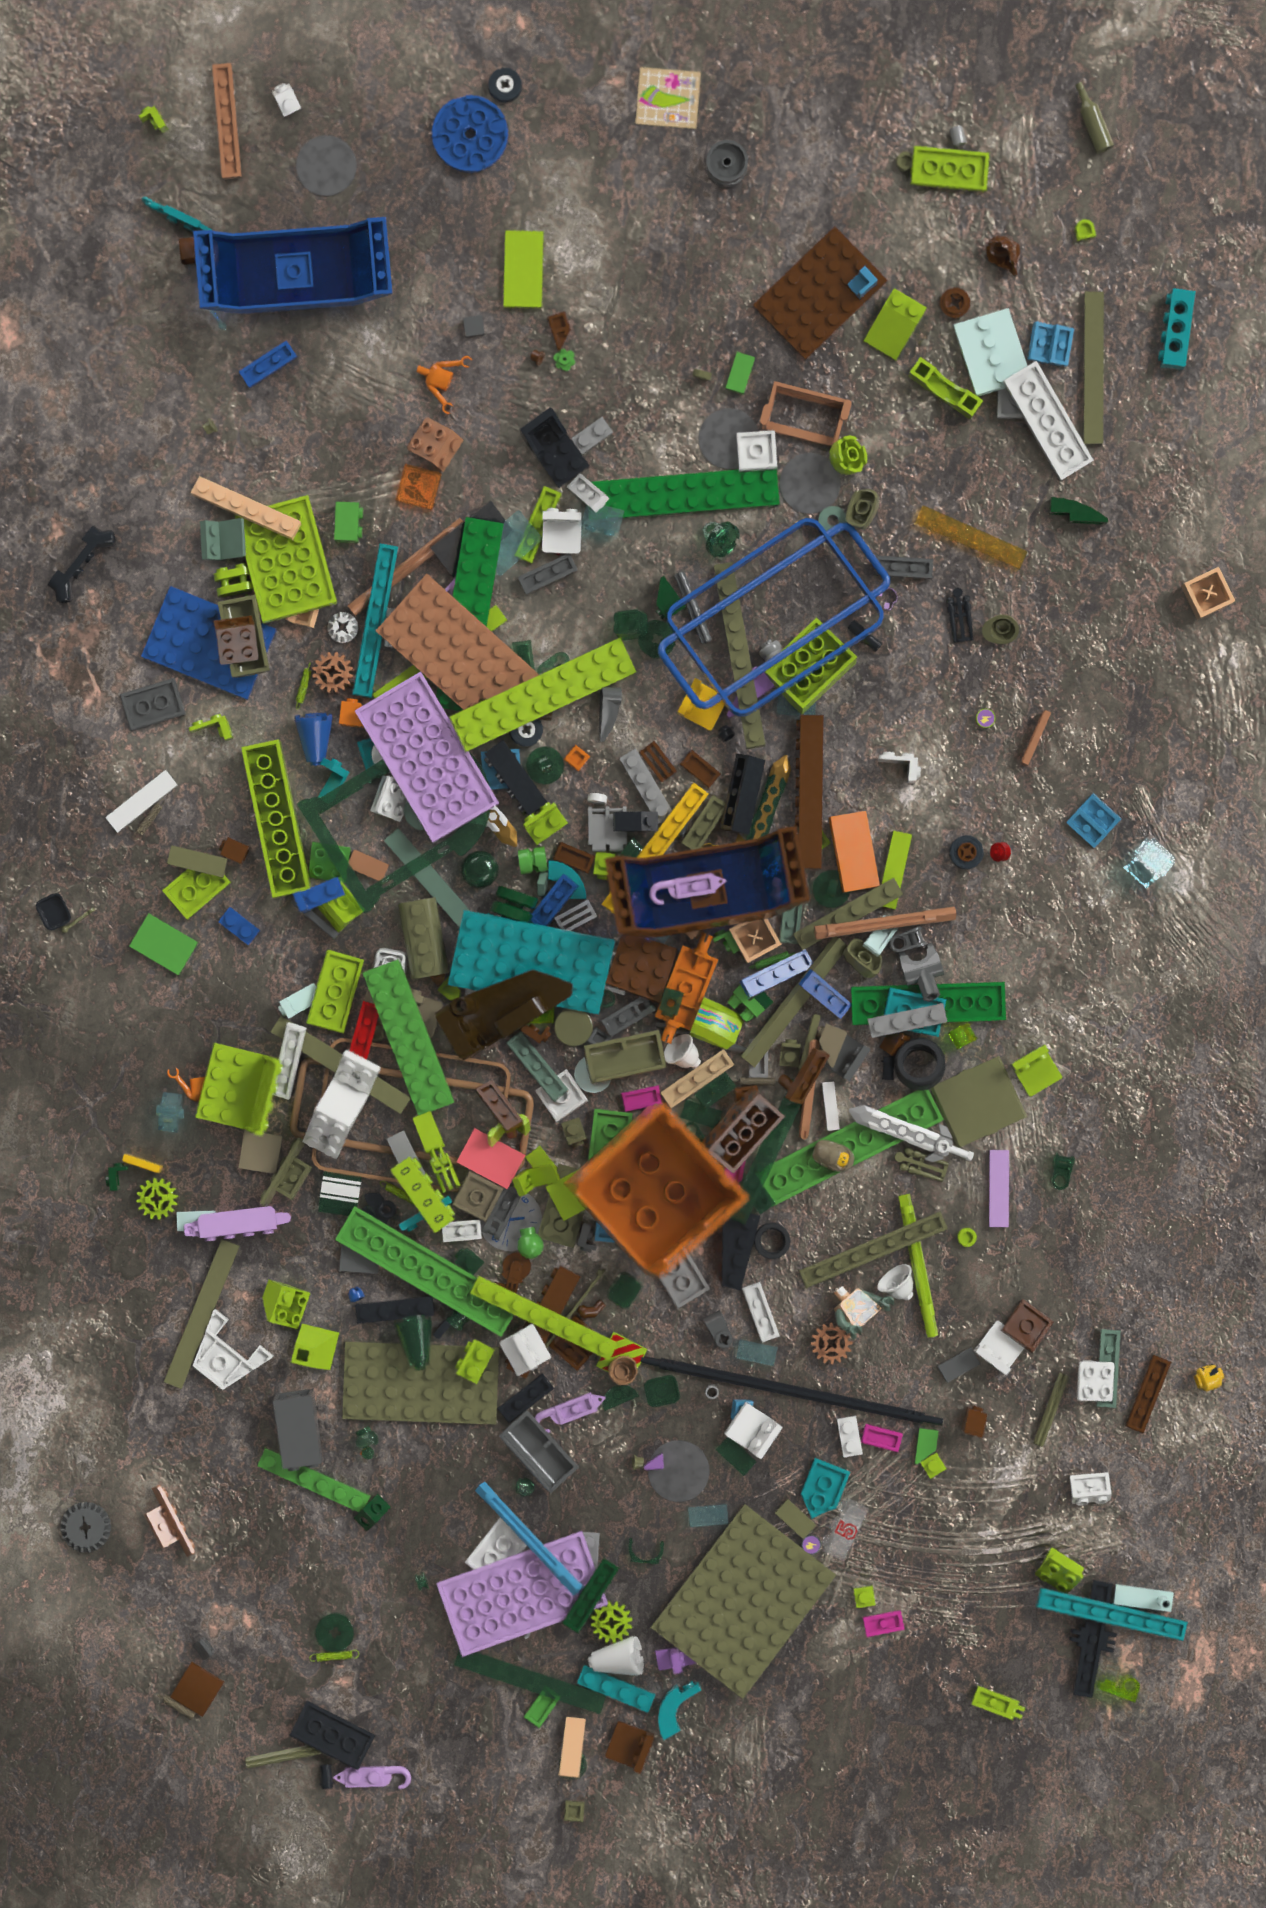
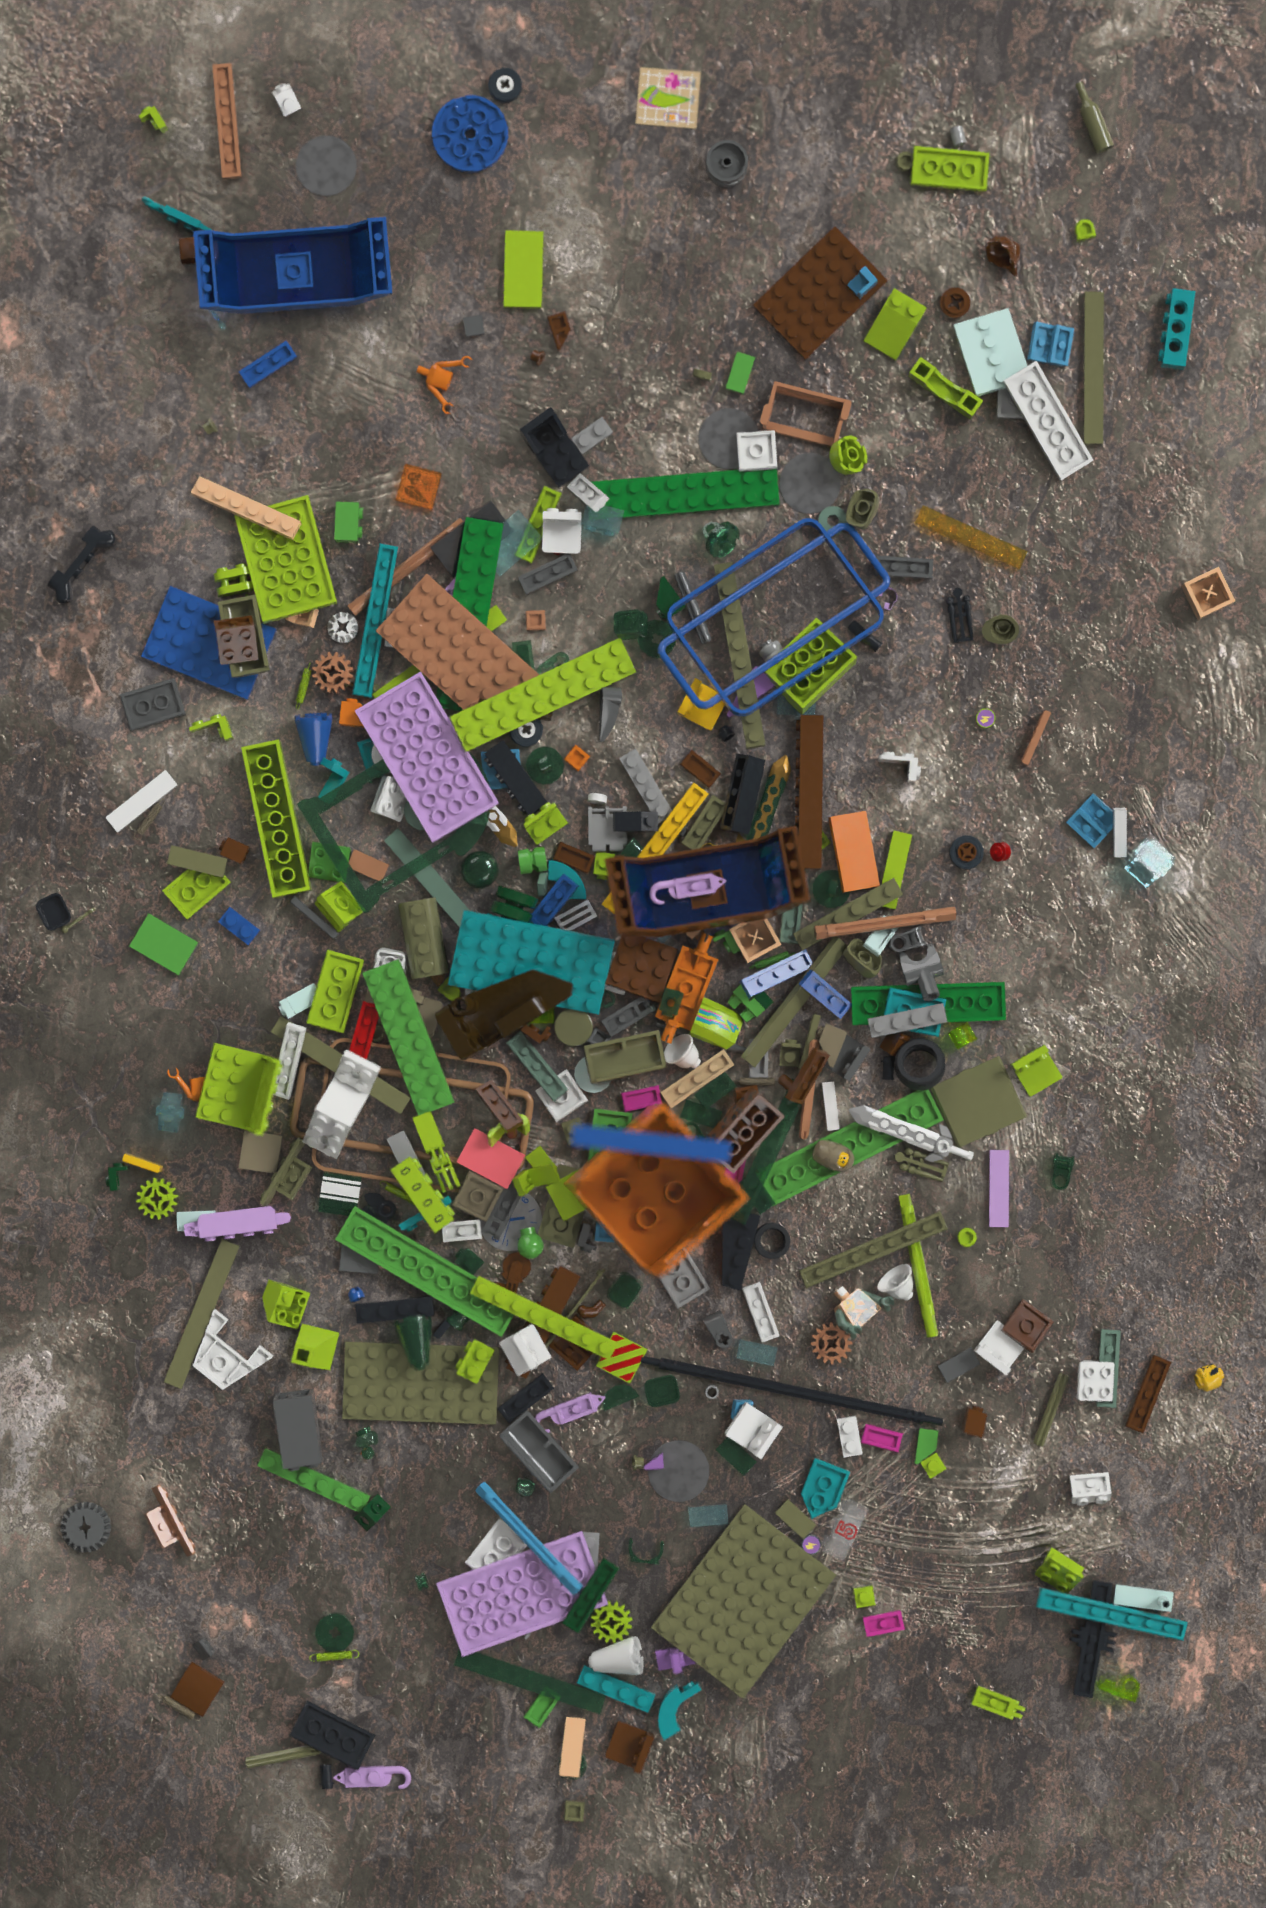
sand green bracket [200,518,246,561] -> none
blue bracket [293,877,345,914] -> none
nougat bracket [407,418,463,472] -> none
bright green plant [554,349,575,371] -> none
medium nougat hair [608,1356,638,1385] -> none
reddish brown tile [639,741,677,783] -> none
dark green slope [1049,497,1108,525] -> none
none -> nougat tile [526,610,546,631]
none -> blue tile [571,1125,731,1162]
none -> white piece [1113,808,1127,857]

